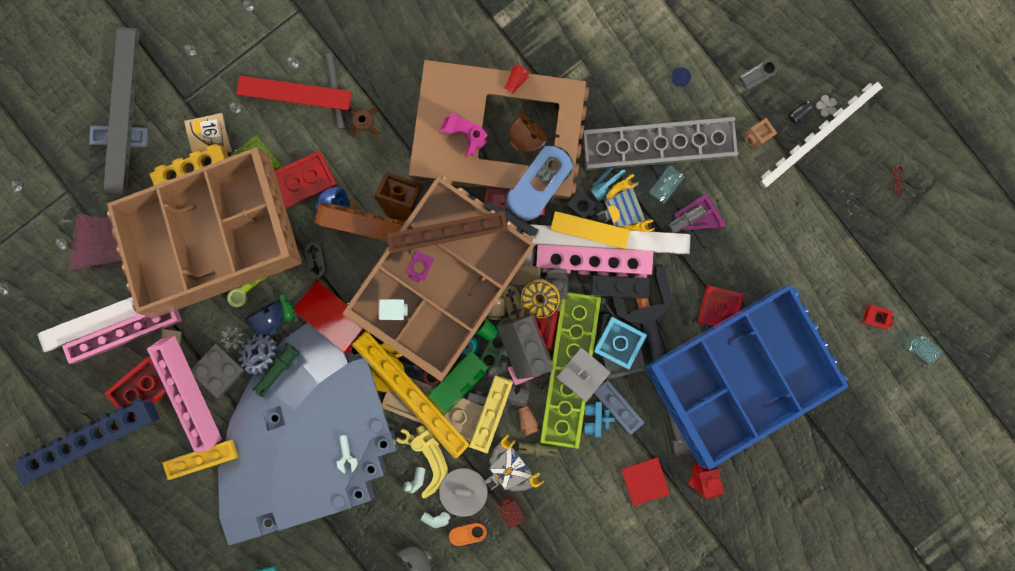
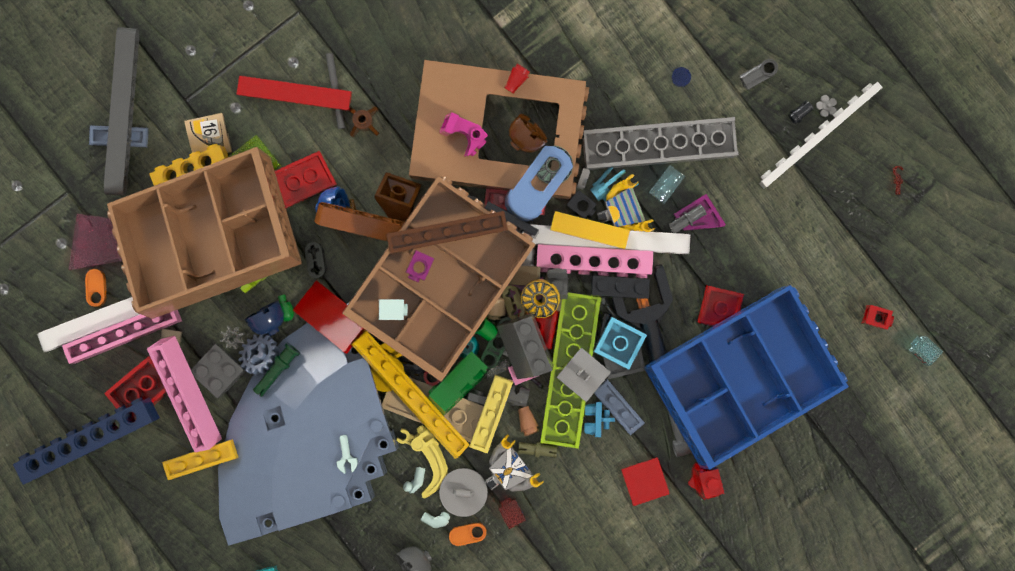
yellowish green tile [227,288,247,307] -> none
medium nougat bracket [742,118,777,150] -> none
none -> orange piece [85,269,107,307]
none -> light grey tile [577,168,590,190]

